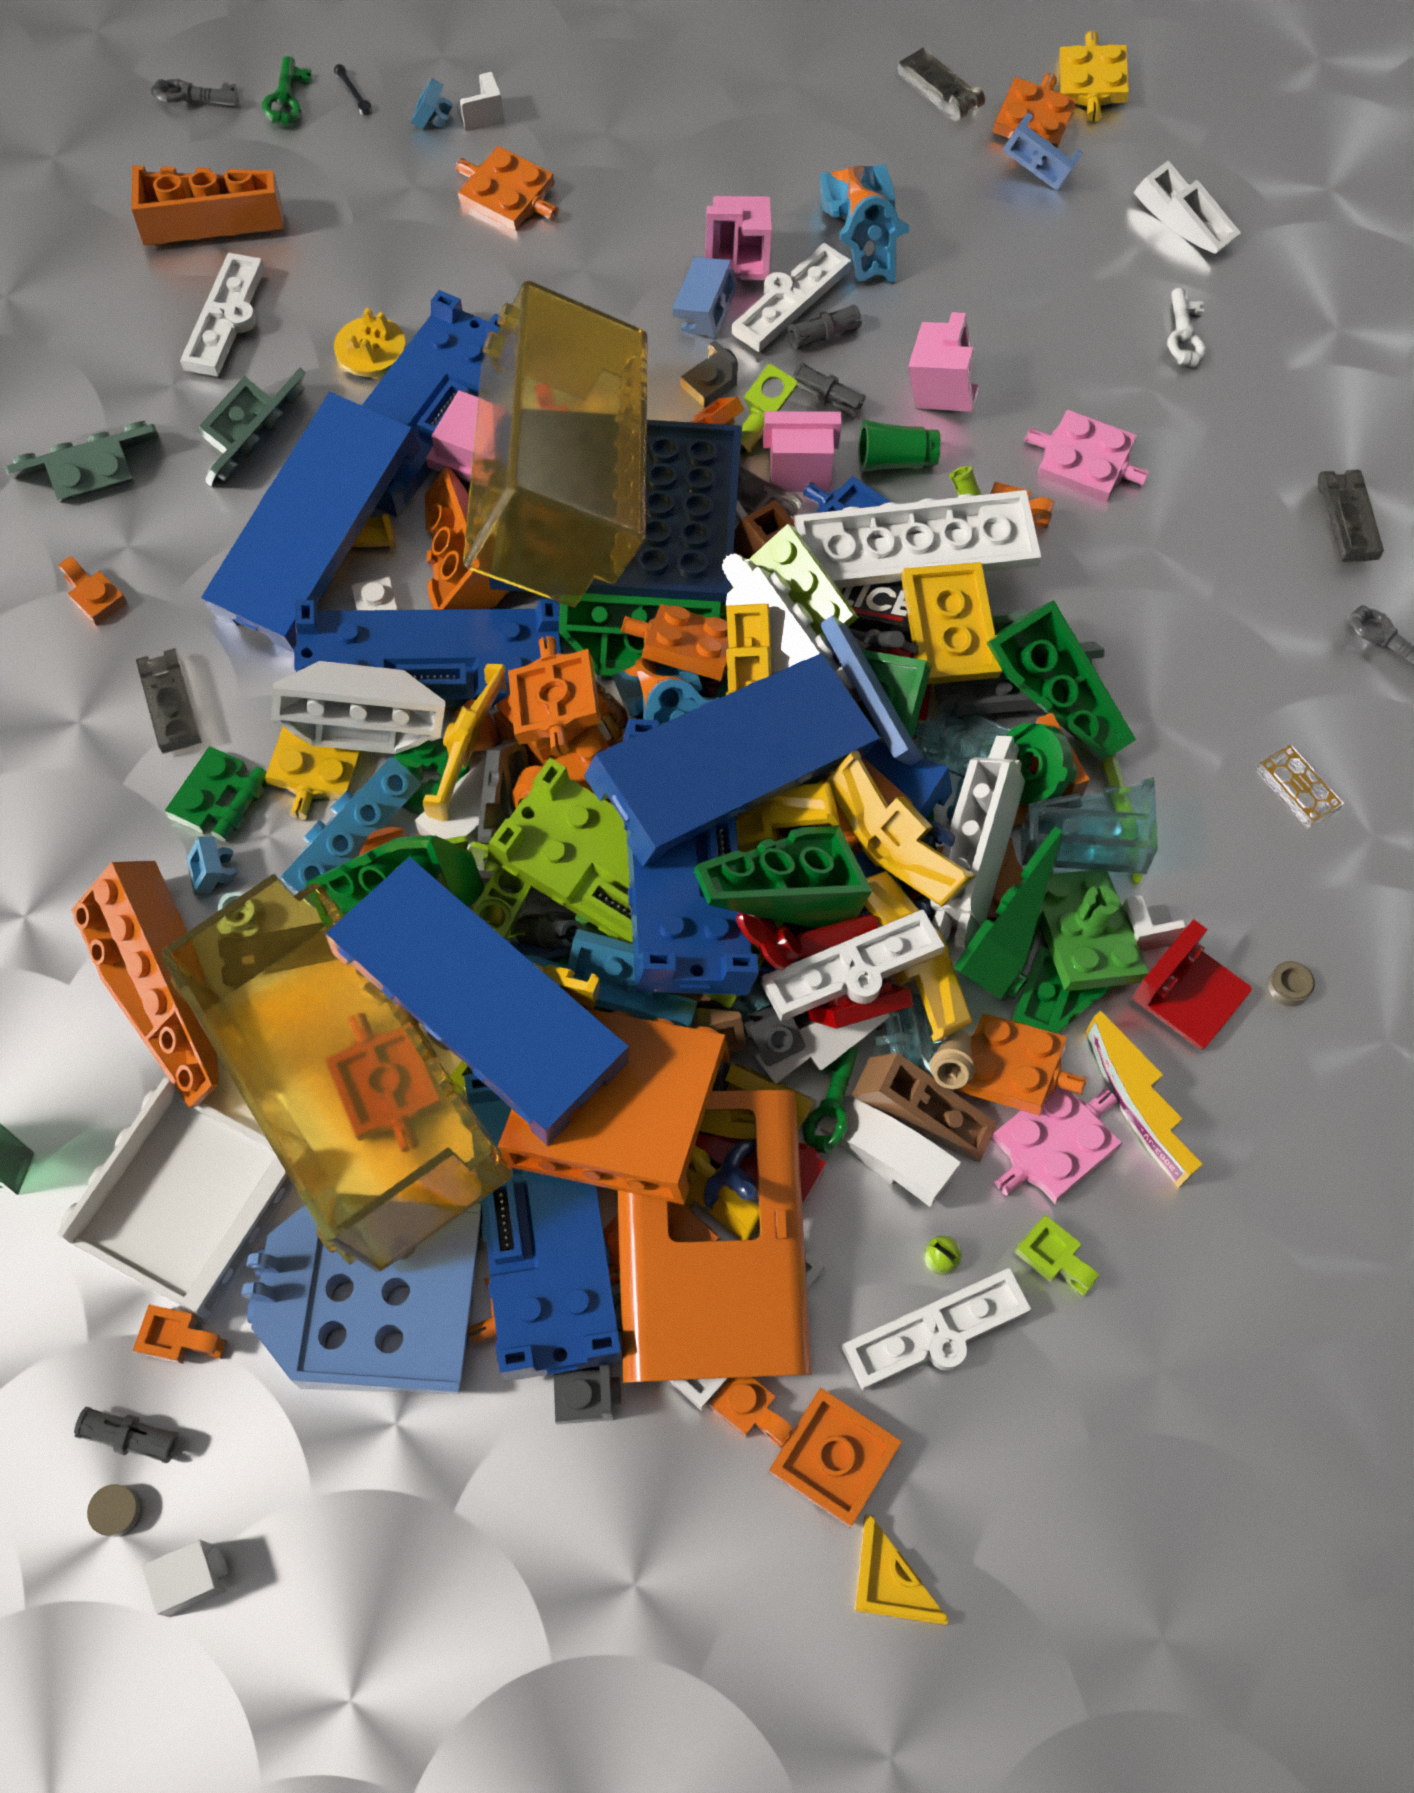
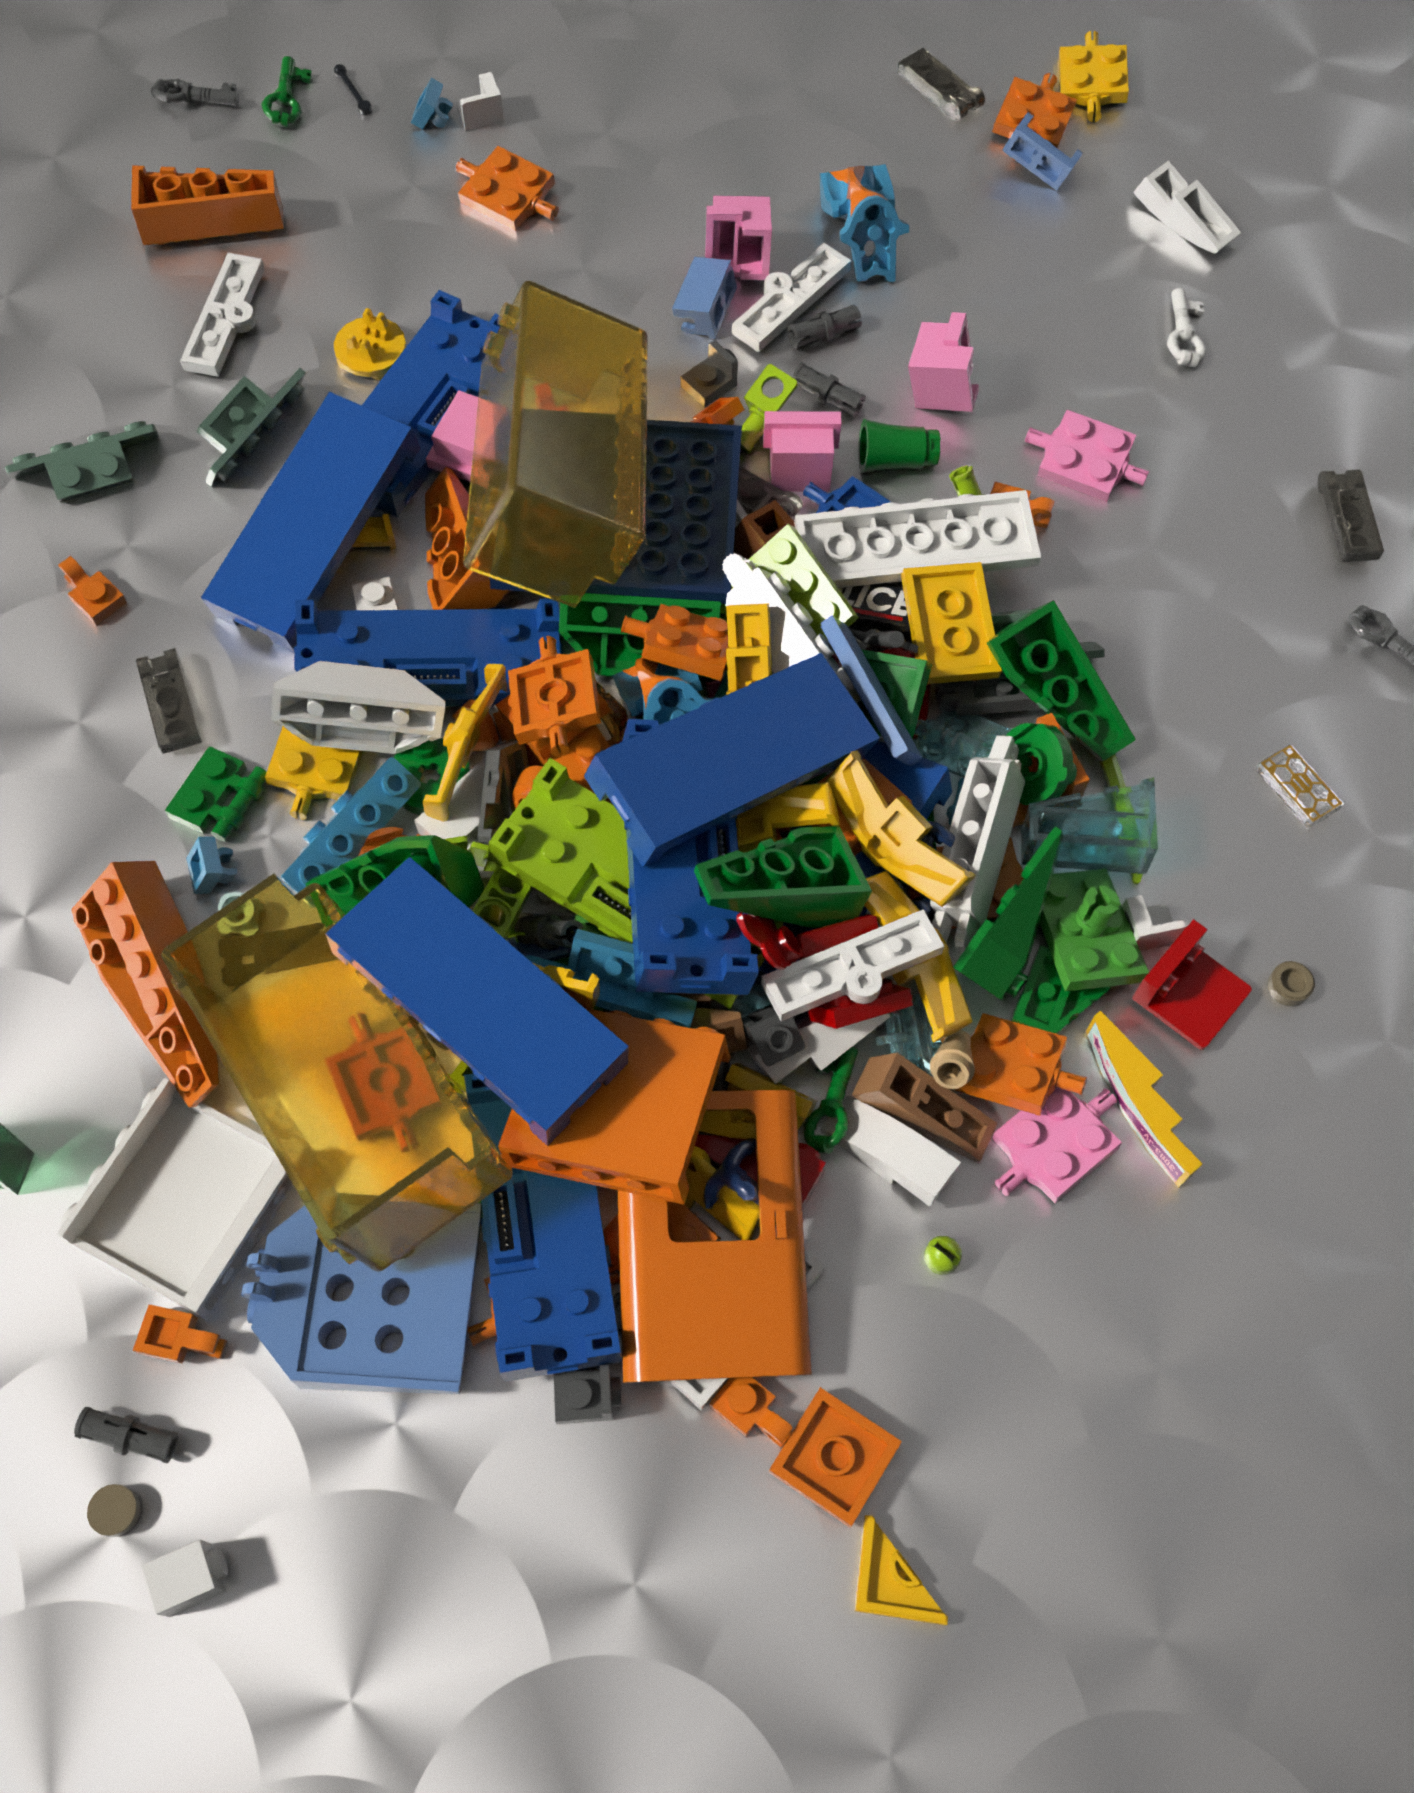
white hinge [842,1267,1031,1391] -> none
lime plate [1014,1215,1099,1296] -> none

